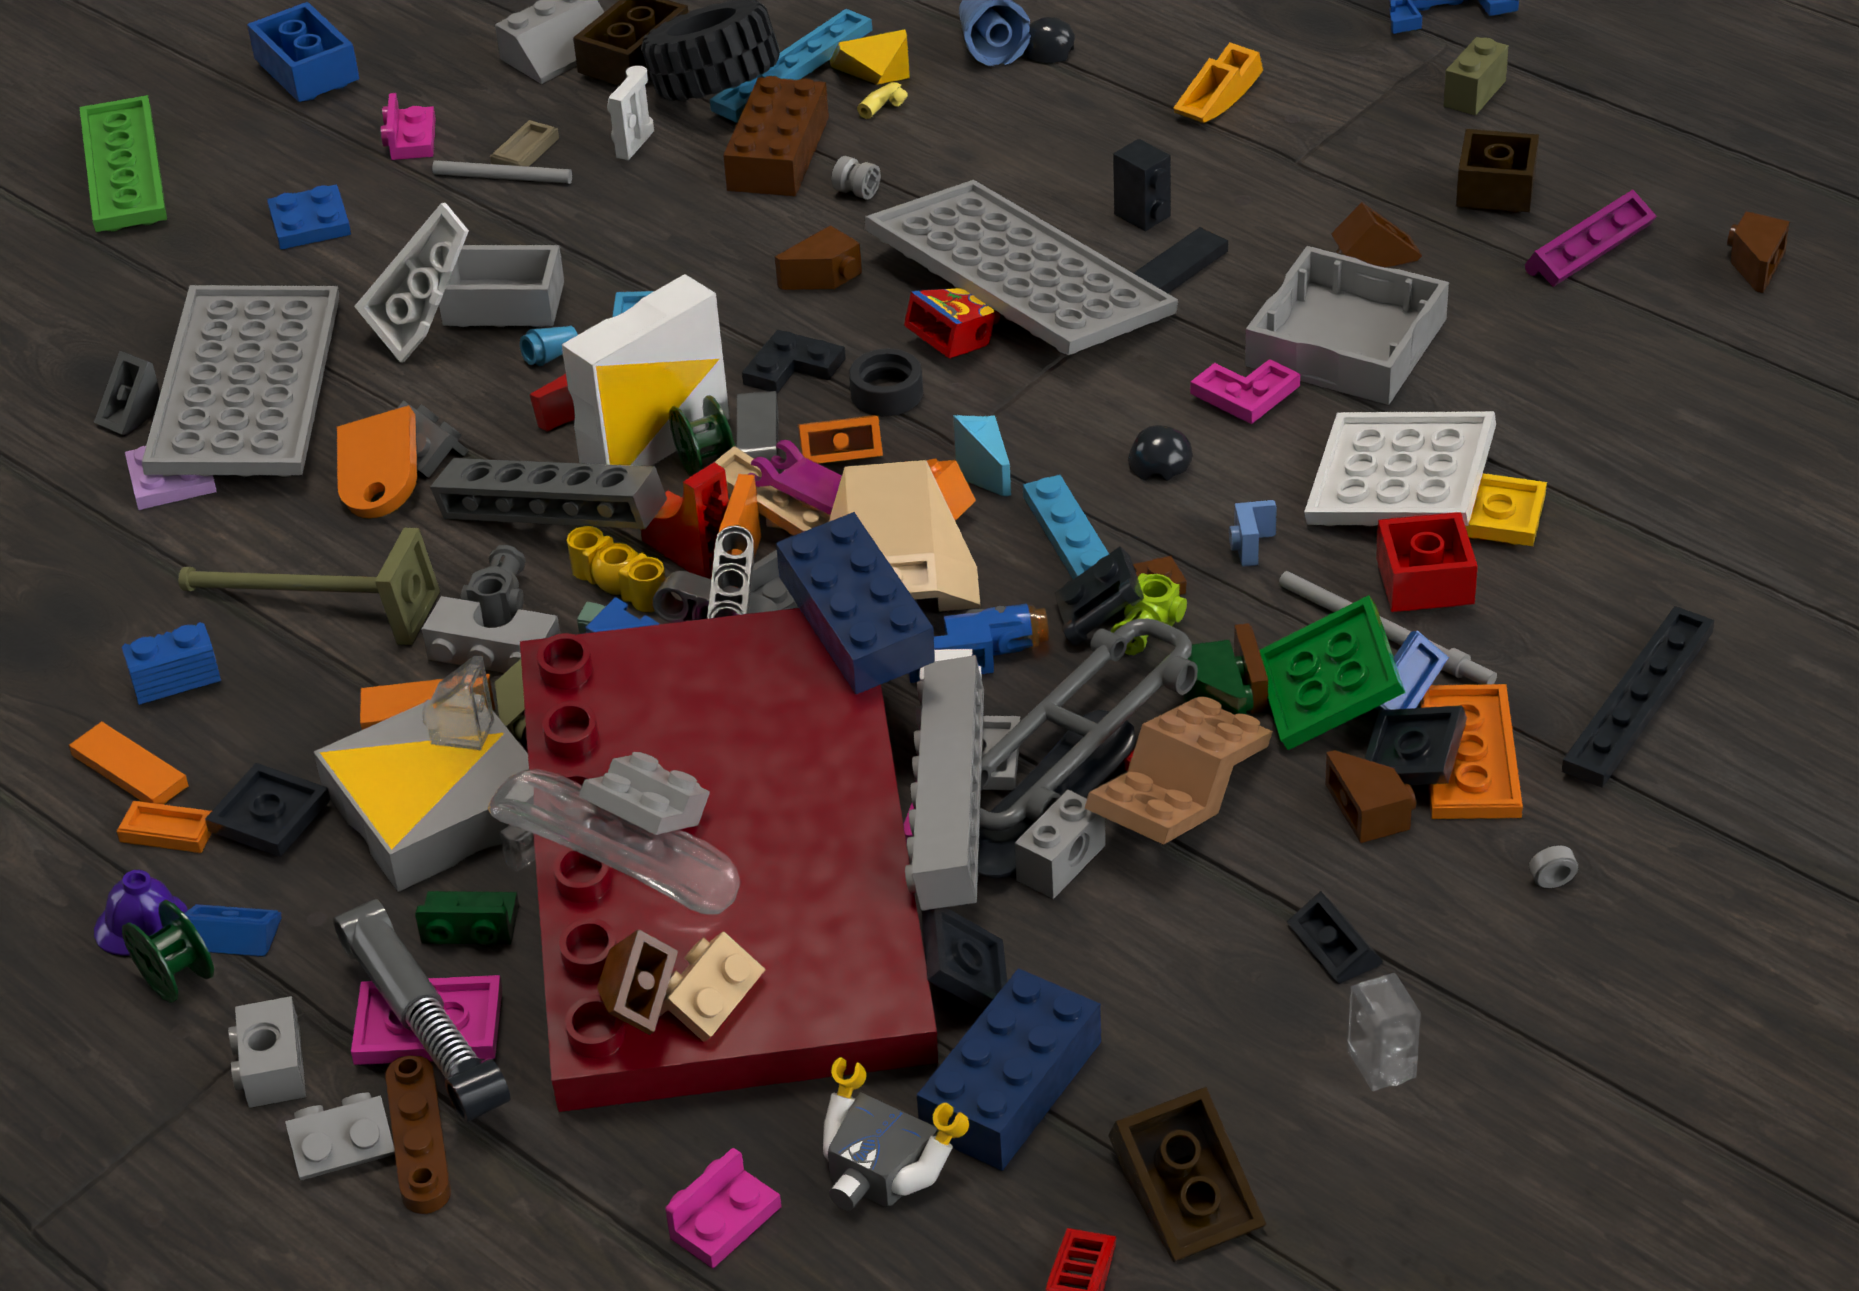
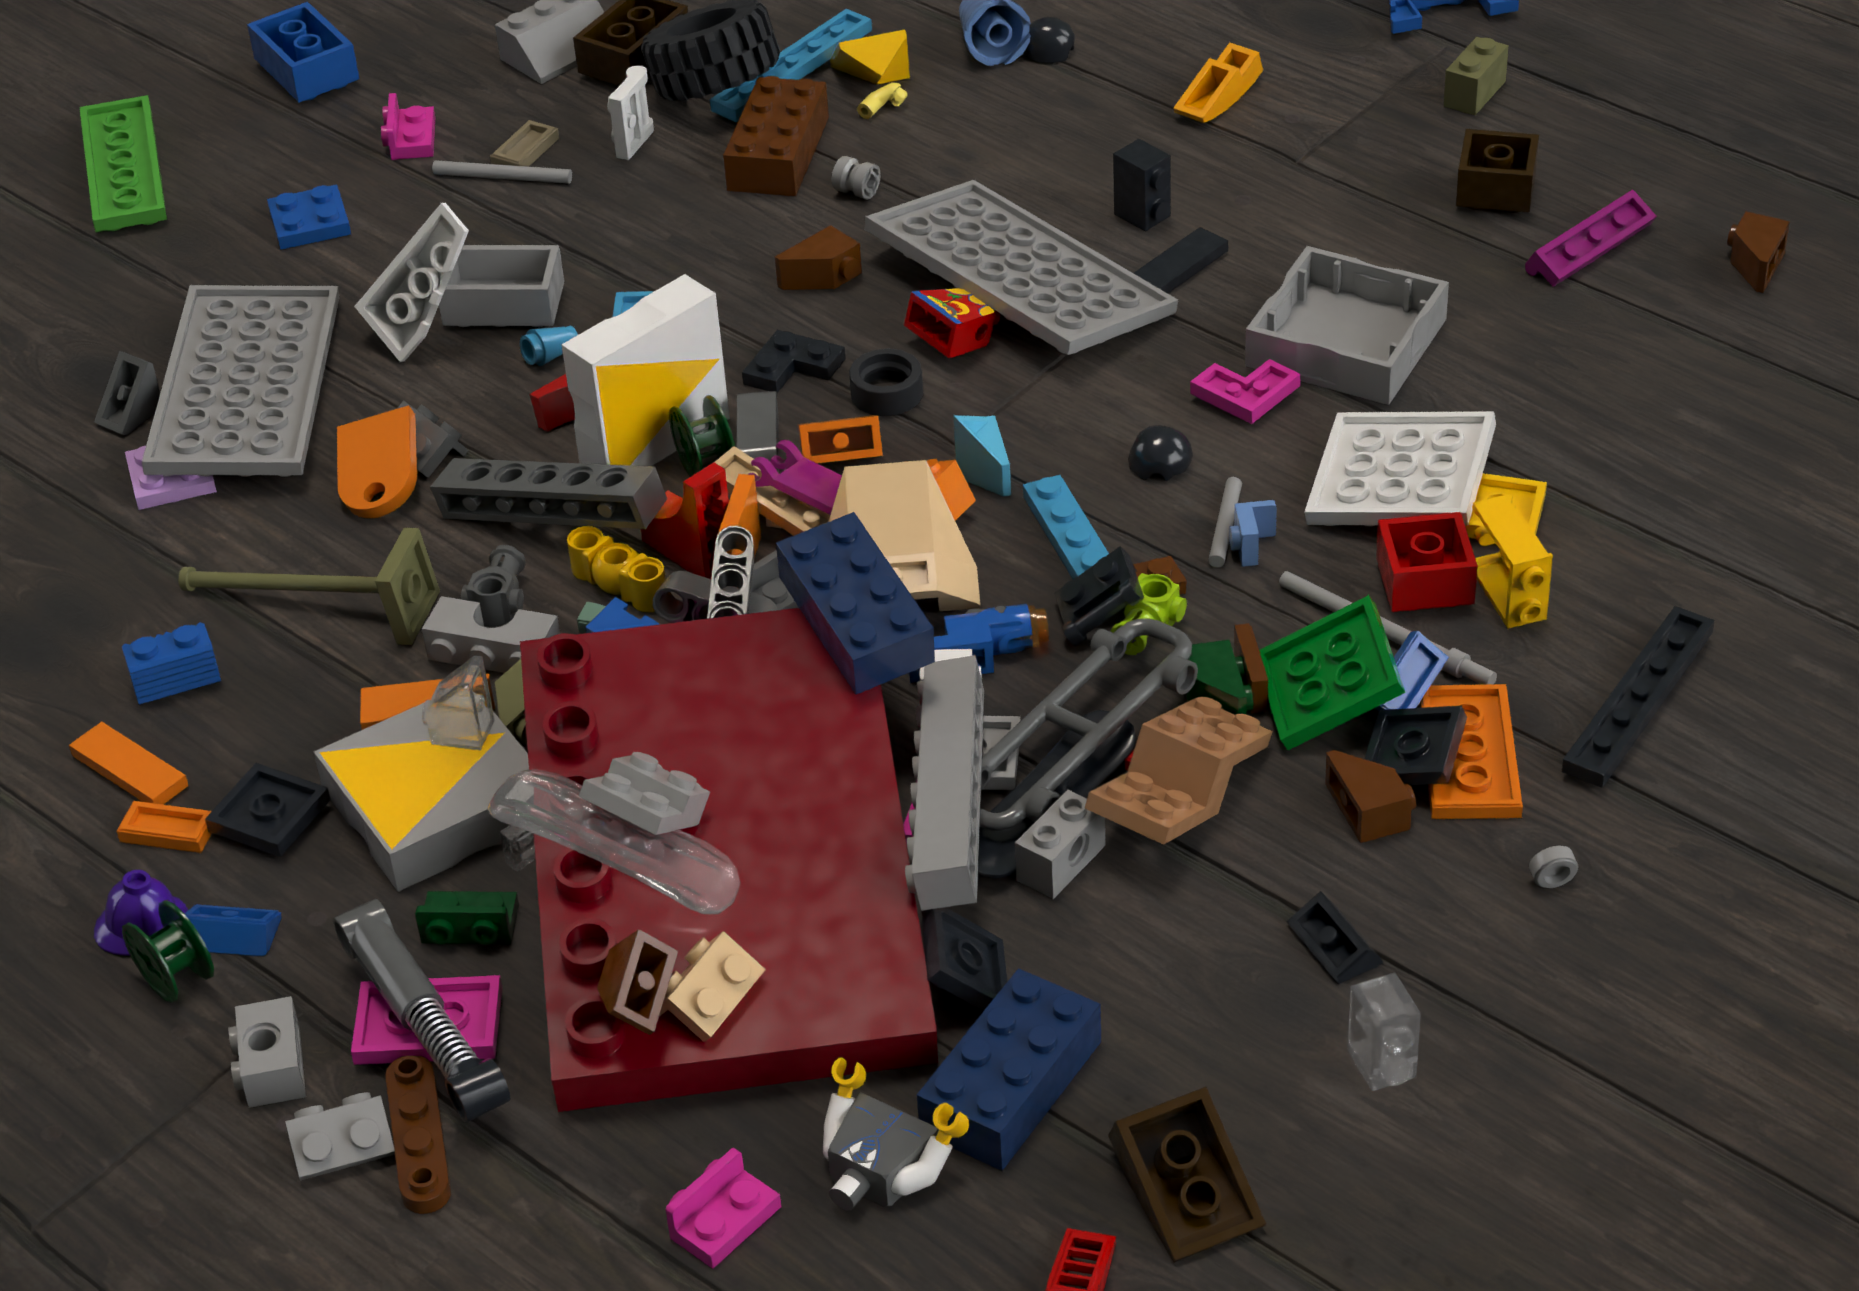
reddish brown slope [1331,202,1422,268] -> none
none -> light grey bar [1208,477,1242,568]
none -> yellow window [1472,493,1553,629]

